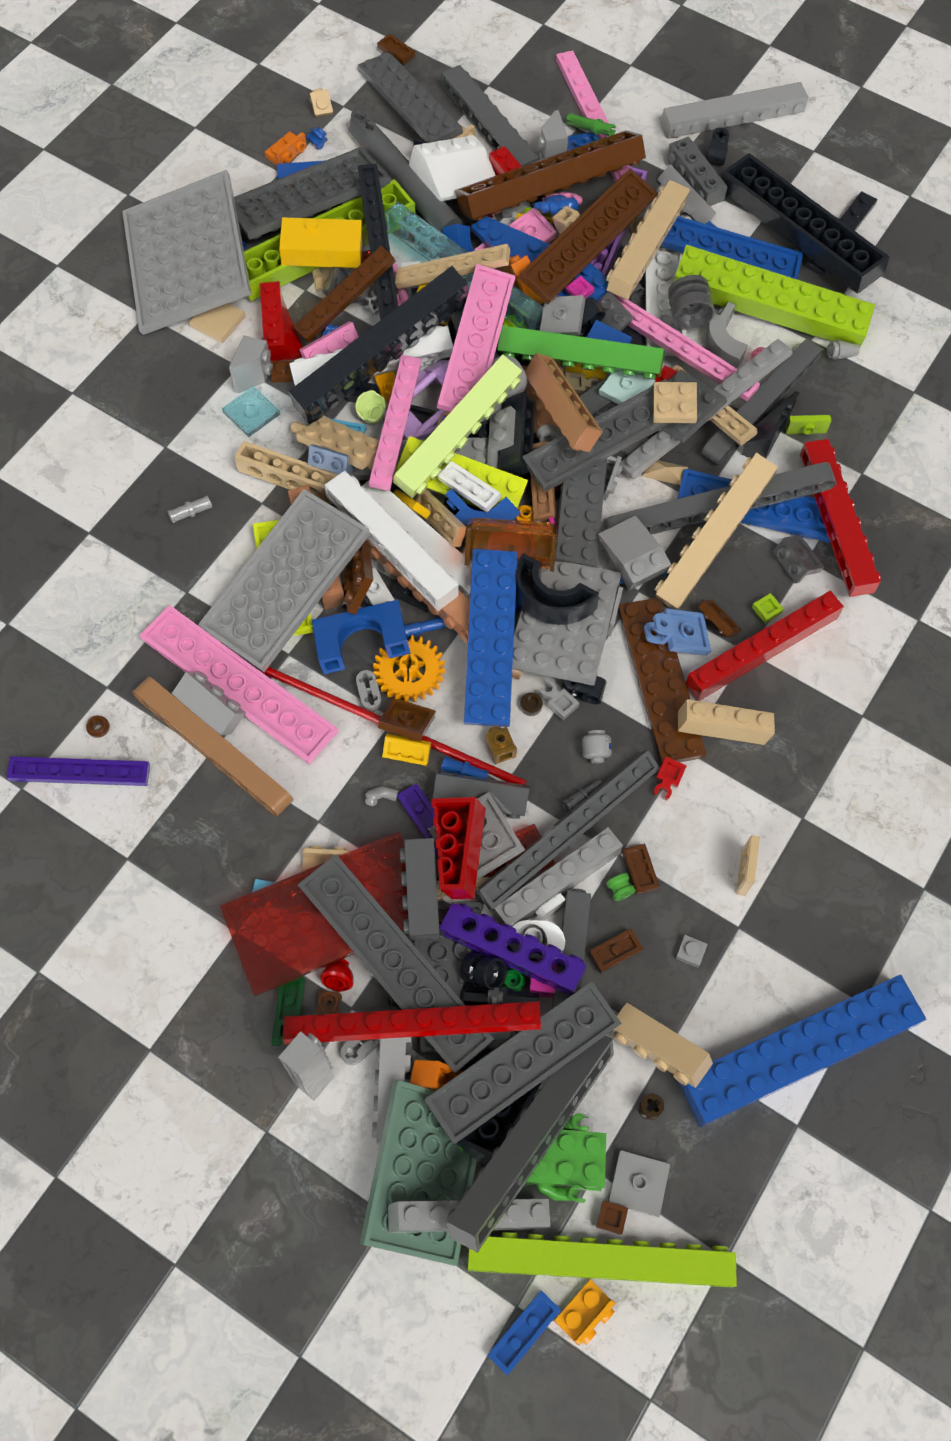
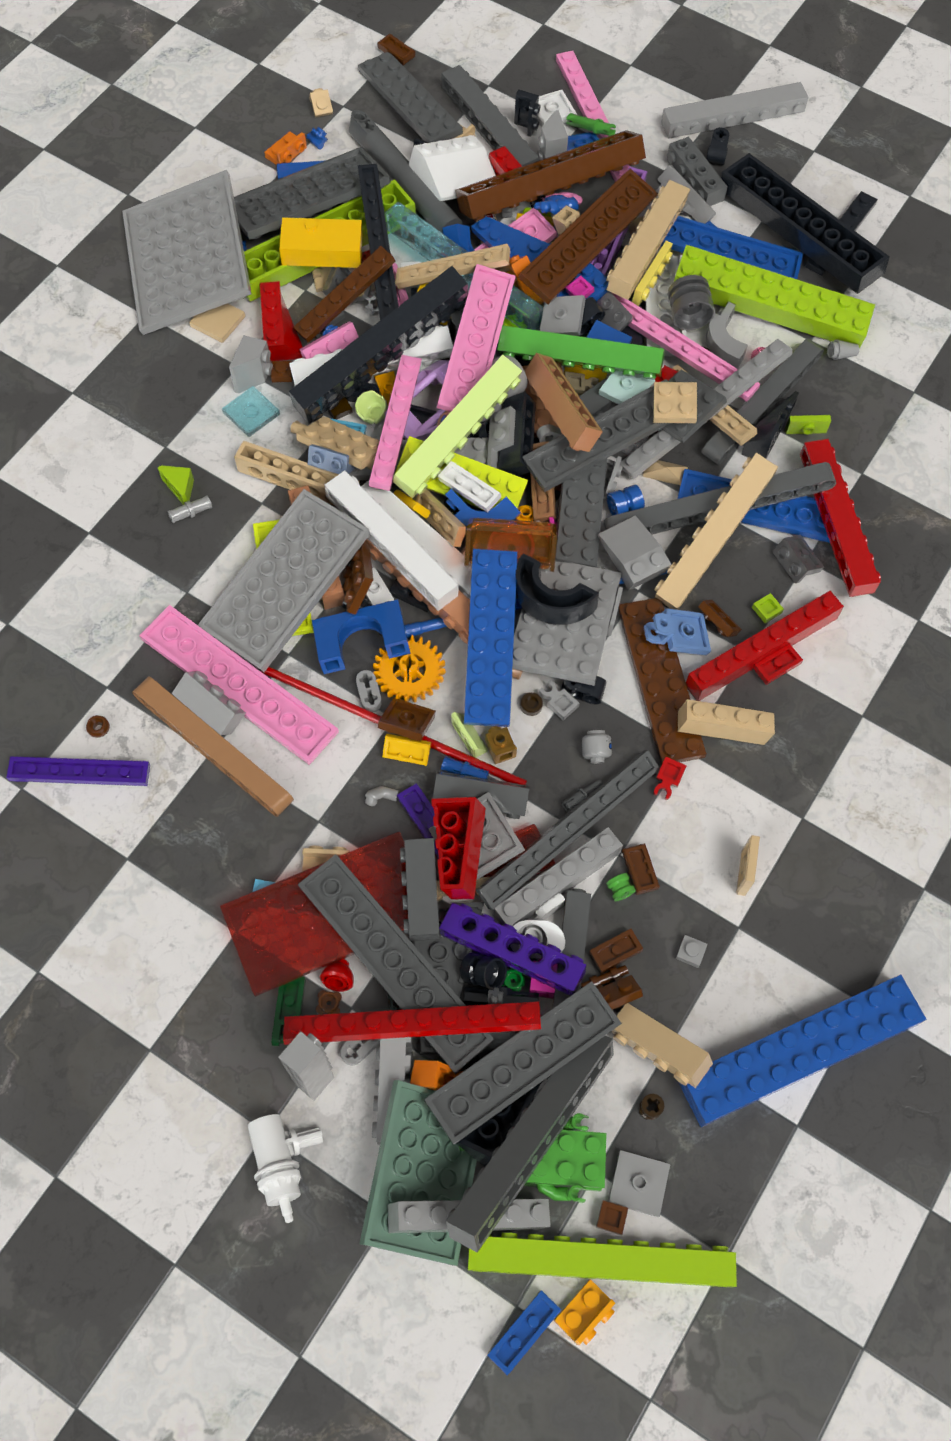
none -> lime slope [158,466,194,505]
none -> white piece [248,1114,323,1223]
none -> dark brown tile [328,397,353,420]
none -> yellowish green slope [451,712,488,758]
none -> black bracket [514,89,541,137]
none -> white tile [538,90,577,126]
none -> reddish brown plate [581,965,643,1010]
none -> blue wheel [606,484,645,516]
none -> light yellow plate [632,241,673,306]
none -> red plate [753,643,803,685]

